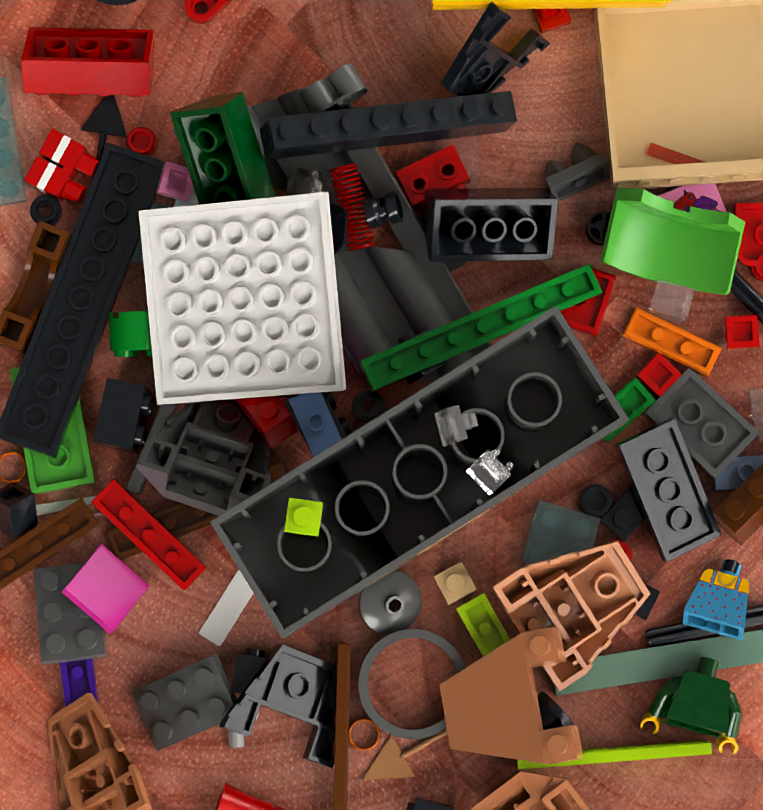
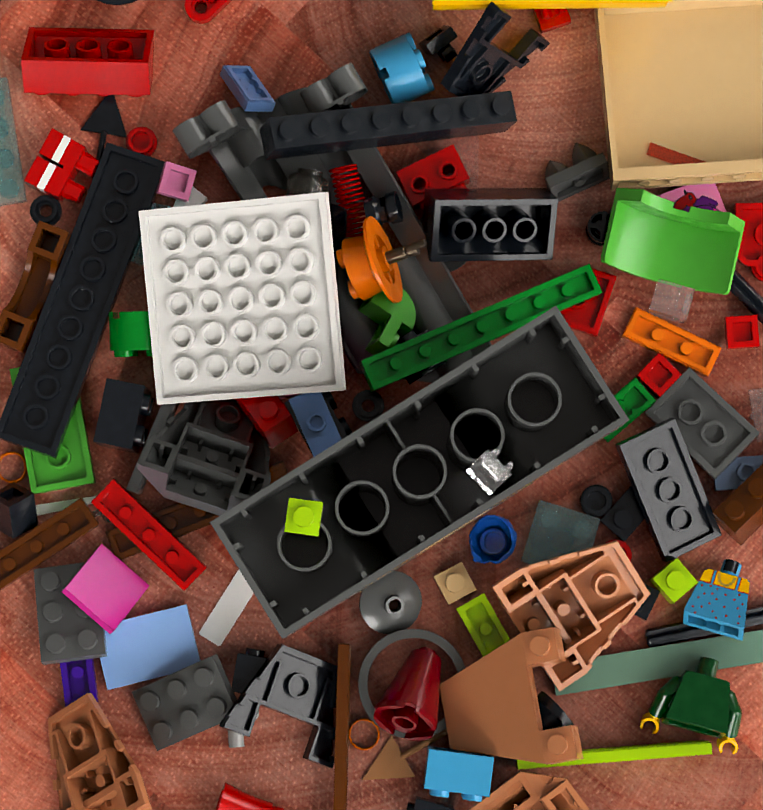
dark green slope [170,92,275,205] -> none
clear tile [434,405,478,447] -> none
none -> light blue tile [100,604,201,690]
none -> medium blue plate [220,65,276,112]
none -> orange piece [336,216,427,304]
none -> bright green brick [358,289,416,355]
none -> dark azure brick [369,32,435,104]
none -> dark red cone [373,647,441,741]
none -> black tile [419,25,458,62]
none -> dark azure brick [423,746,494,802]
none -> blue hair [469,515,517,564]
none -> lime brick [649,558,698,604]

